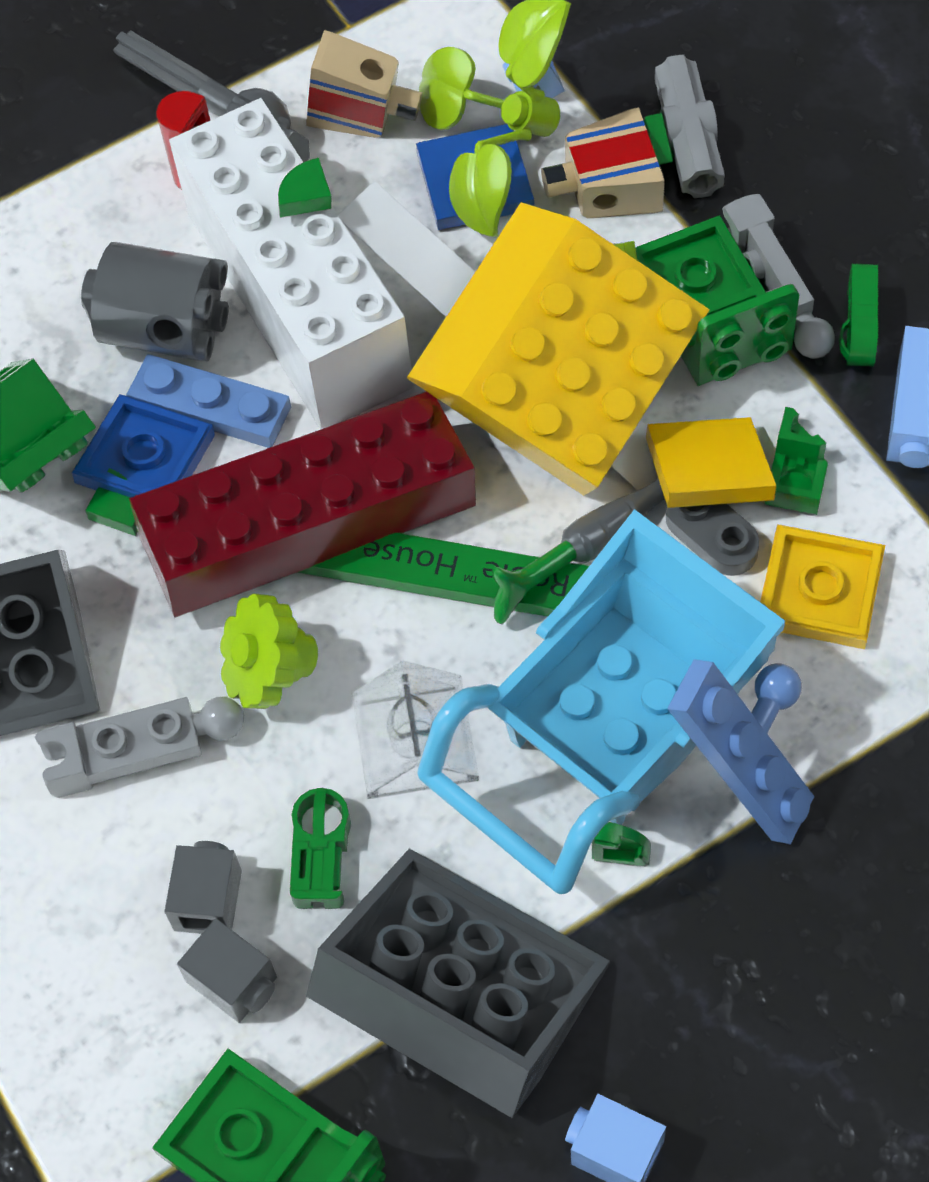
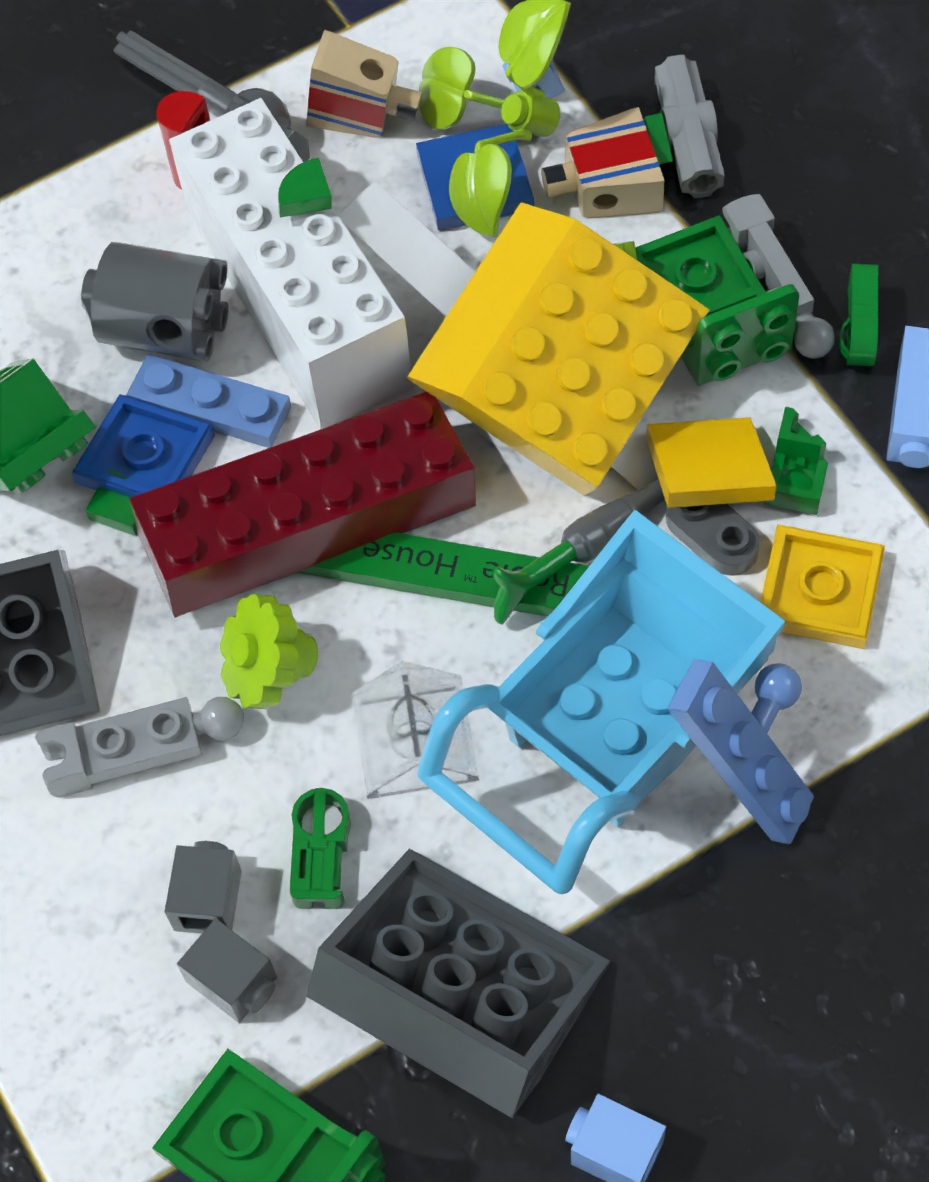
green tile [592,822,651,866] -> none

